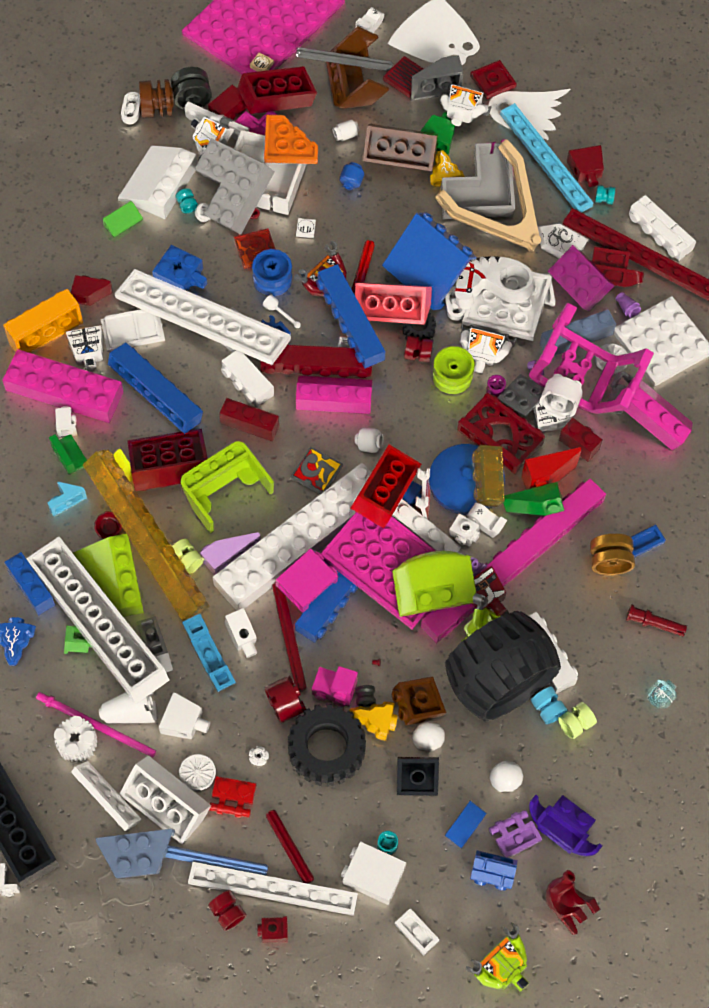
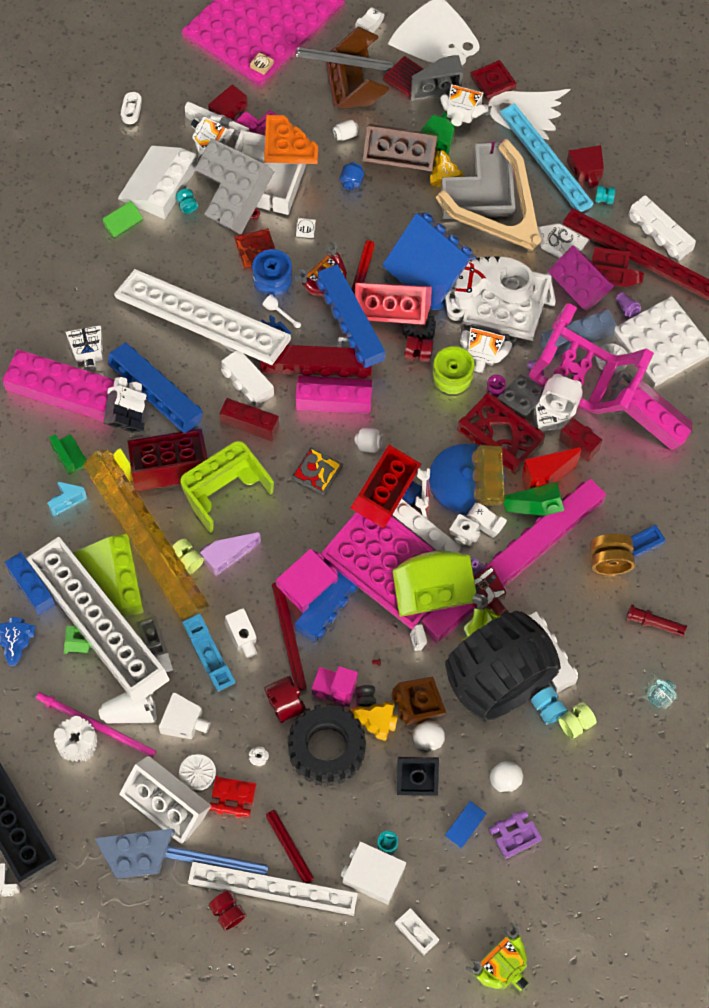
light orange brick [3,289,83,353] -> none
white brick [55,406,78,437] -> none
dark red slope [70,275,113,306] -> none
white plate [72,761,141,831] -> none
dark red hair [94,511,124,539] -> none
white piece [101,309,165,352] -> none
reddish brown wheel [139,79,174,118] -> none
blue hinge [152,245,207,291] -> none
pearl dark grey wheel [171,67,212,110] -> none
white tile [195,203,210,222] -> none
white brick [213,463,372,611] -> none
dark red brick [237,66,317,114] -> none
dark red brick [257,916,288,943] -> none
brick [470,850,518,890] -> none
dark purple plate [529,795,603,856] -> none
dark red piece [546,870,601,935] -> none
none -> hips [103,377,146,433]
none -> white tile [410,624,427,651]

